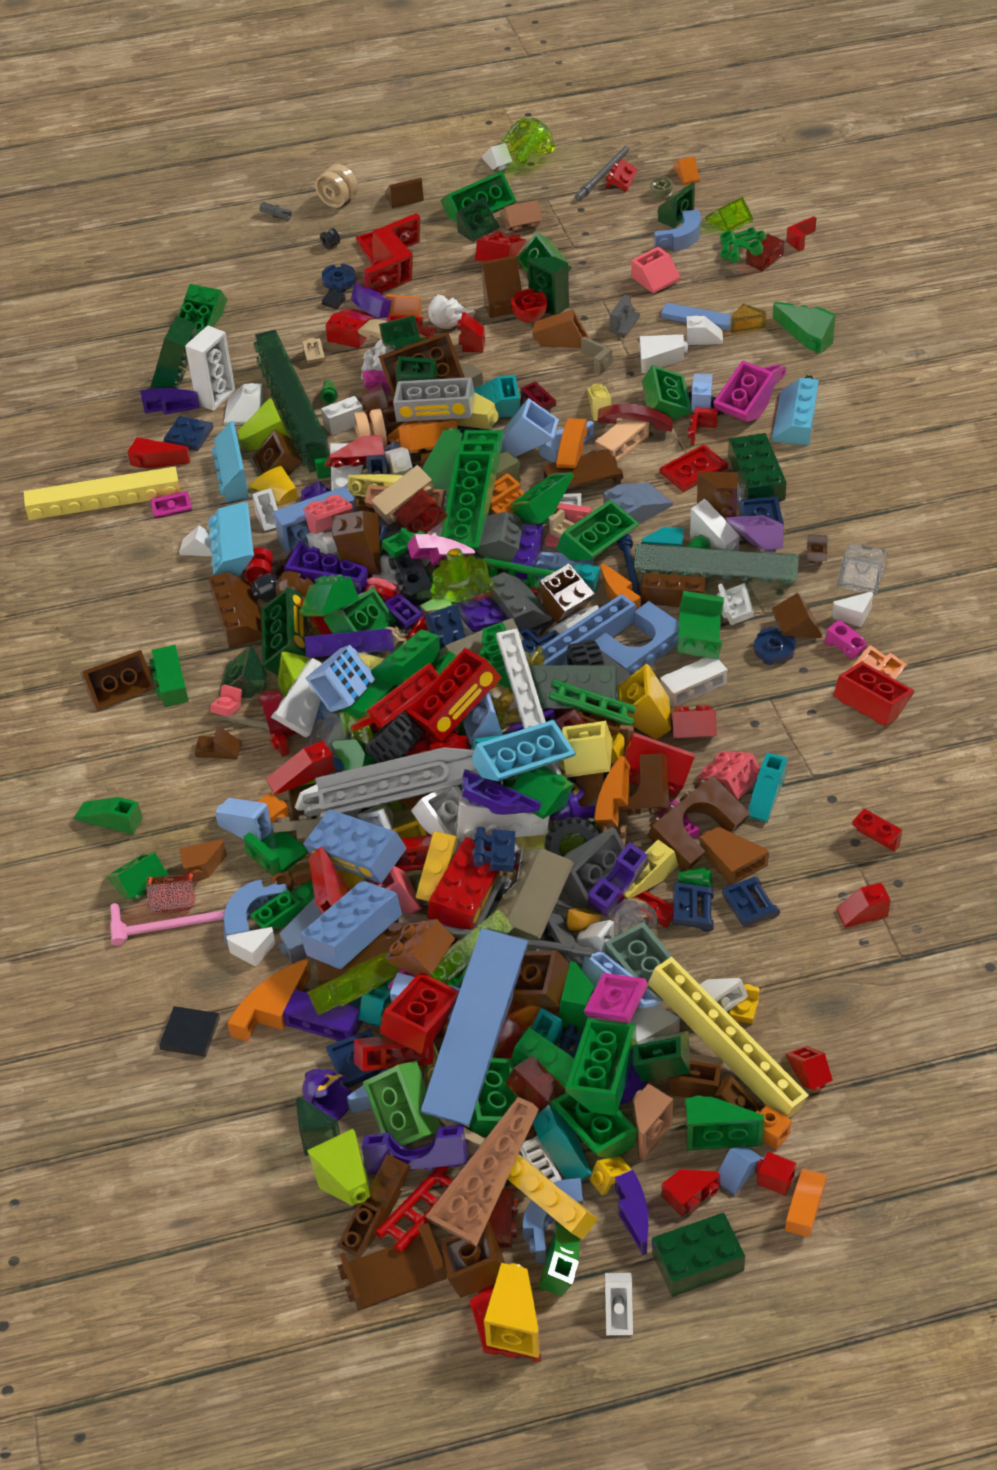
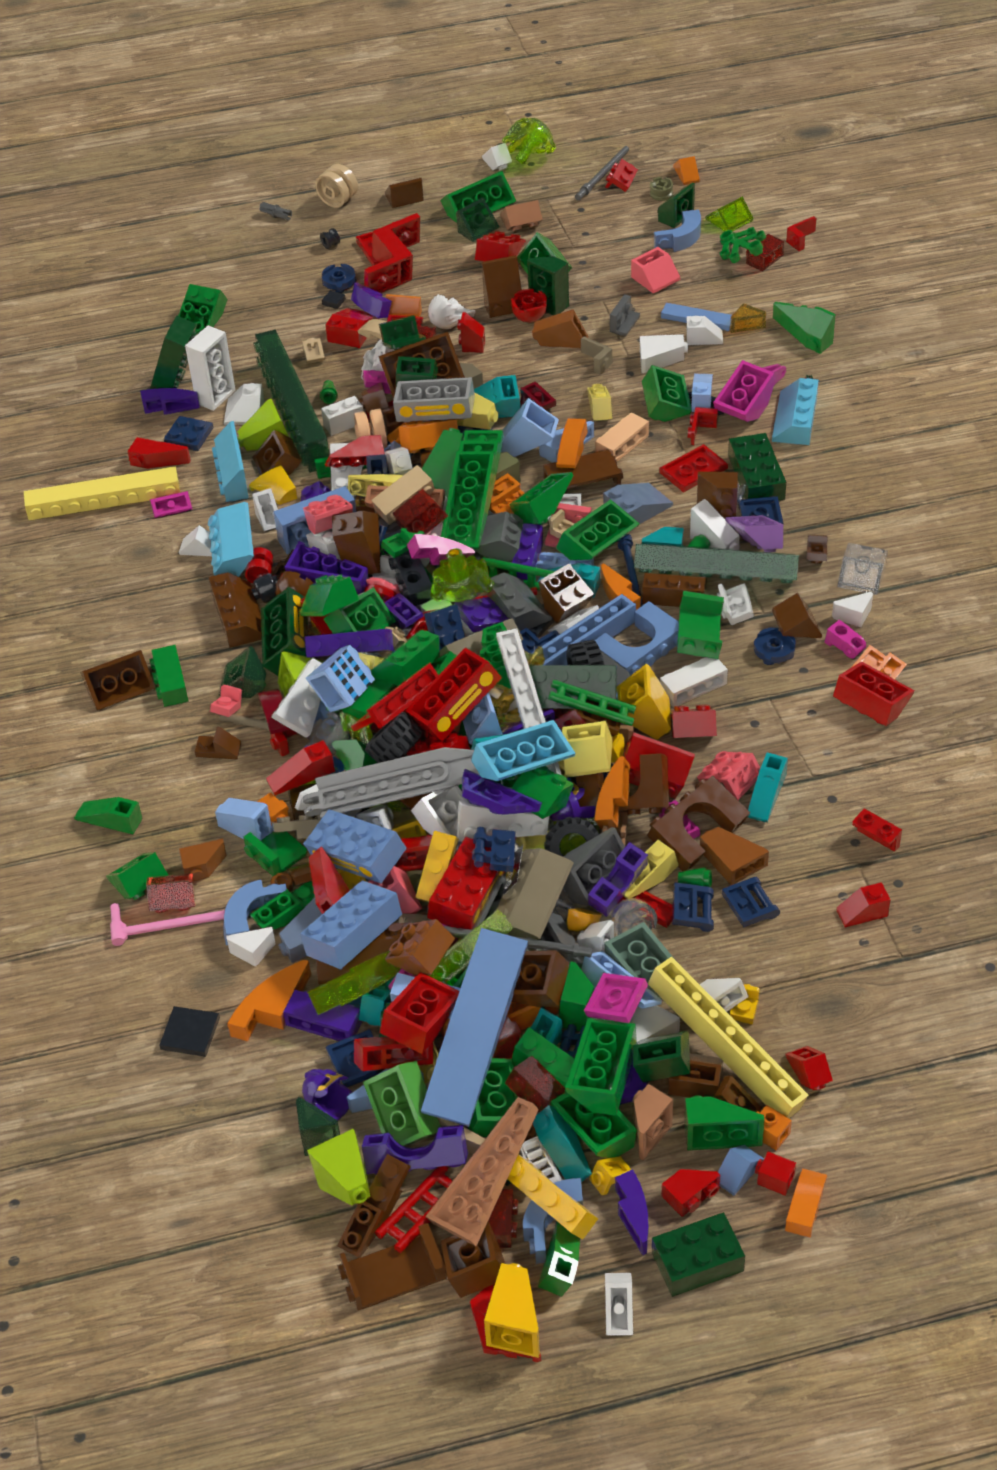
dark red slope [597,404,673,432] -> none

